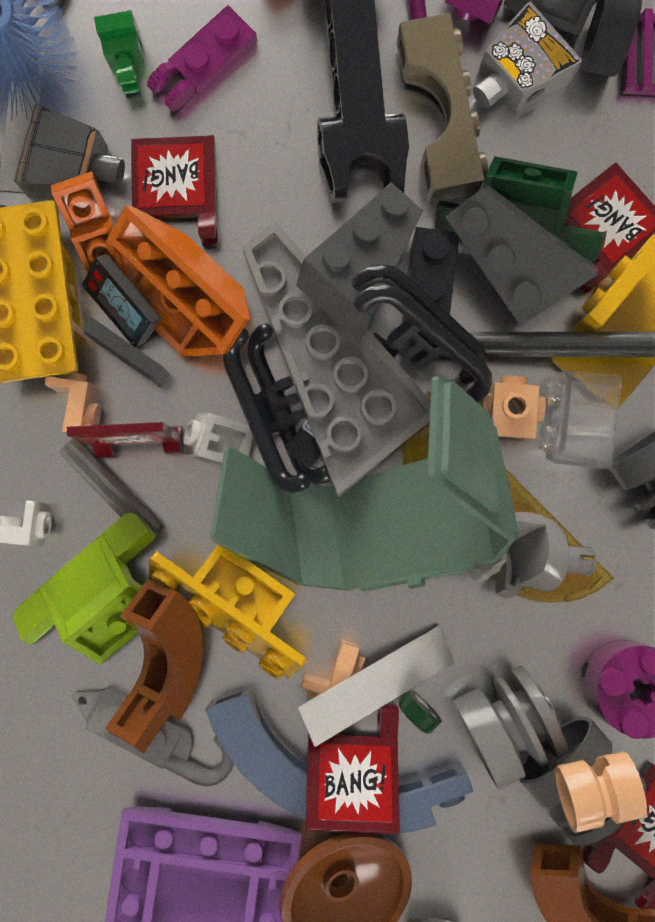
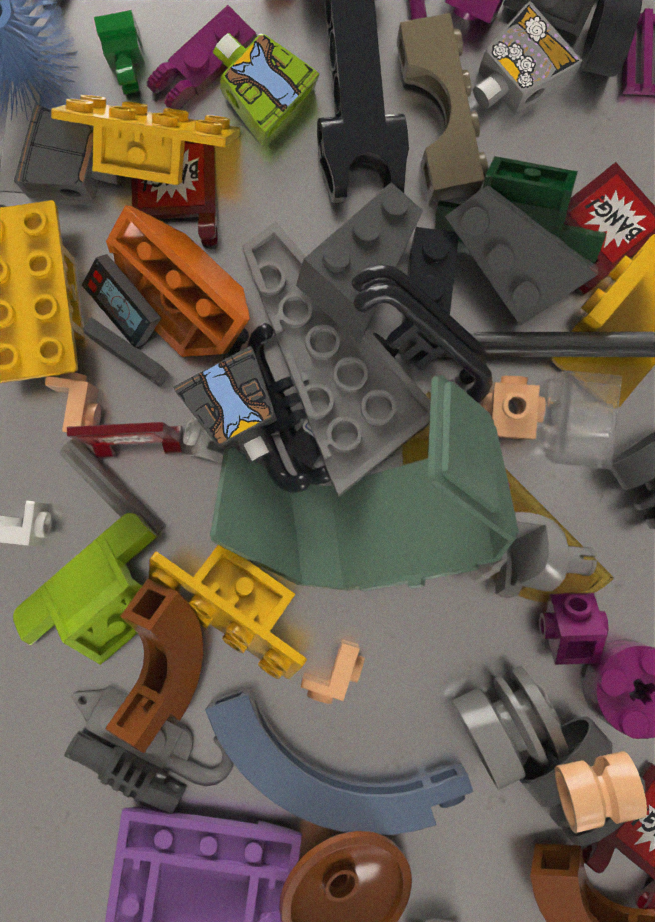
orange slope [51,171,114,274] -> none
white sticker [298,625,455,747] -> none
flag [305,704,400,834] -> none
dark green tile [399,690,442,734] -> none
none -> yellow bracket [51,95,240,185]
none -> dark grey hinge [64,731,185,814]
none -> torso [173,346,277,463]
none -> torso [213,33,319,145]
none -> magenta brick [539,593,609,665]

